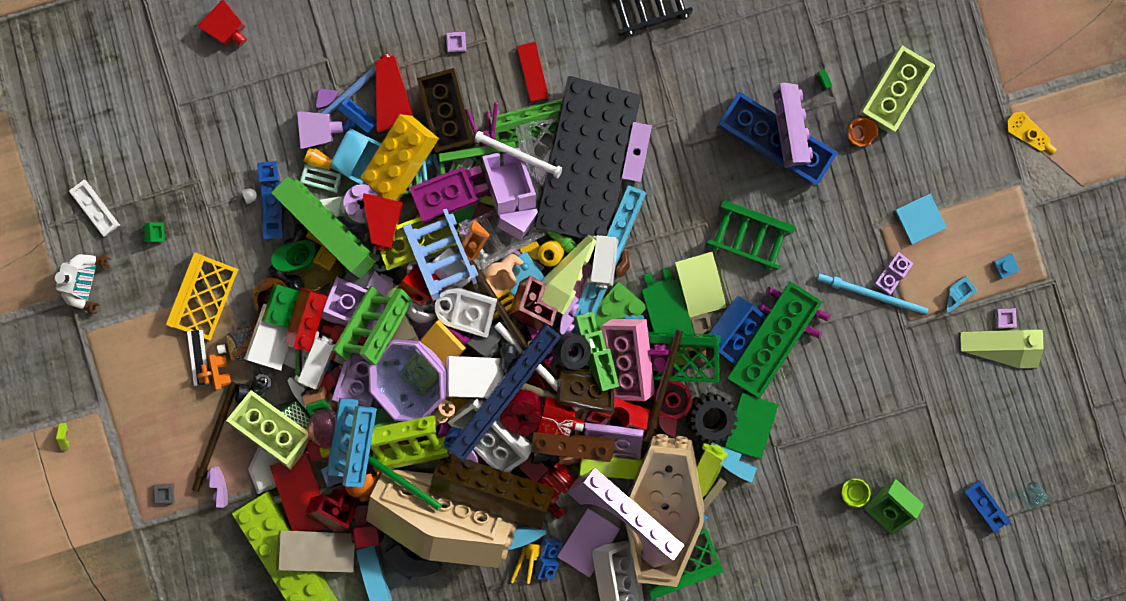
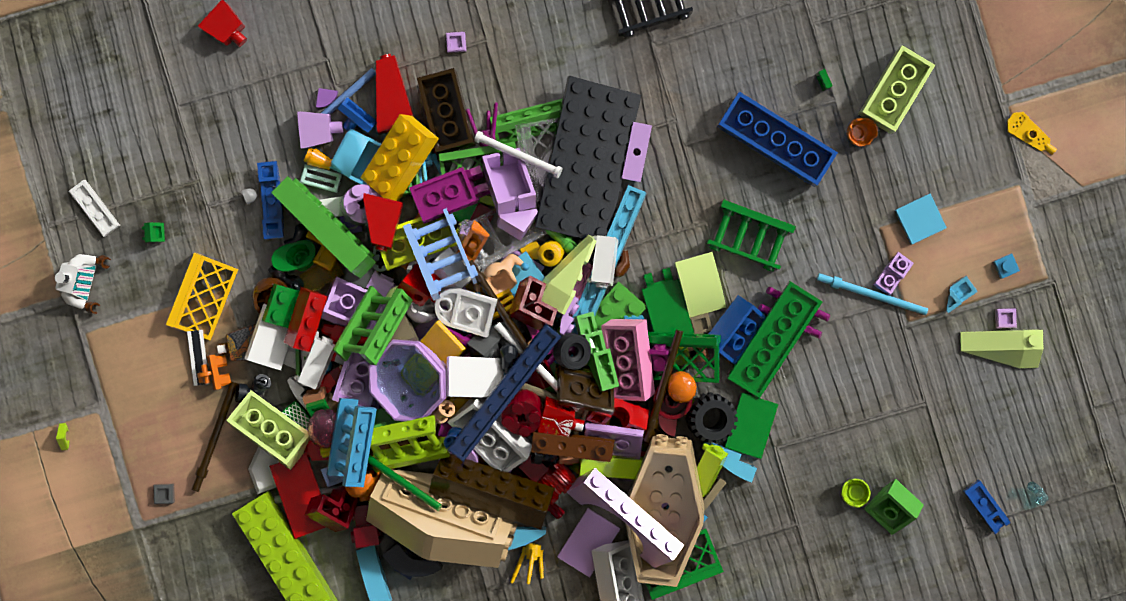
lavender slope [207,466,228,508] -> none
tile [277,531,355,573] -> none
red tile [517,41,549,102] -> none
blue slope [535,538,562,580] -> none
lavender slope [772,83,813,168] -> none
none -> orange hair [667,371,697,403]

